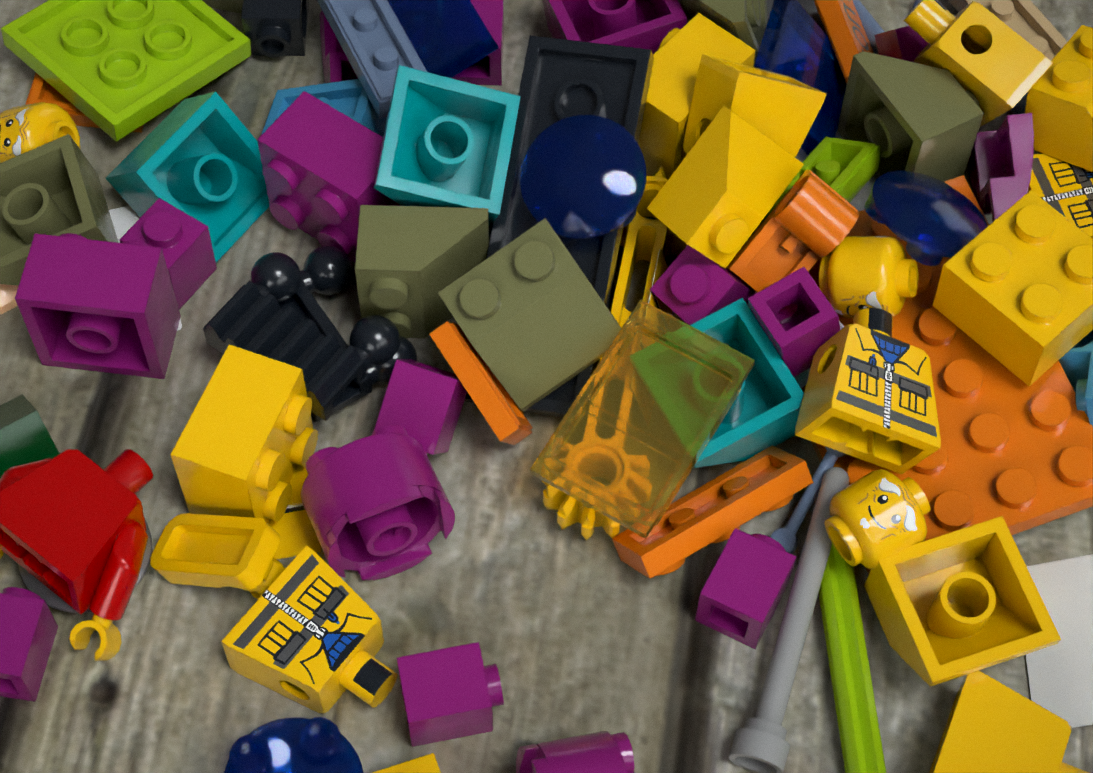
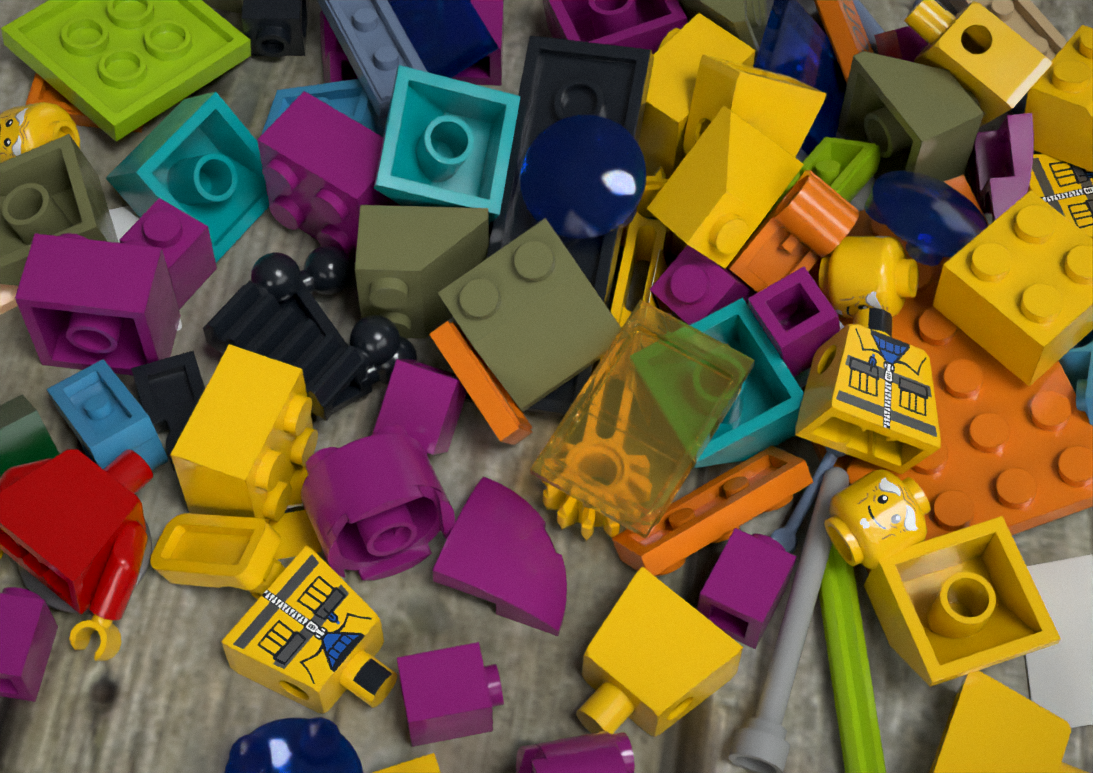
none -> dark azure plate [46,359,168,470]
none -> black plate [131,351,205,471]
none -> magenta brick [432,476,567,636]
none -> yellow torso [576,566,743,737]

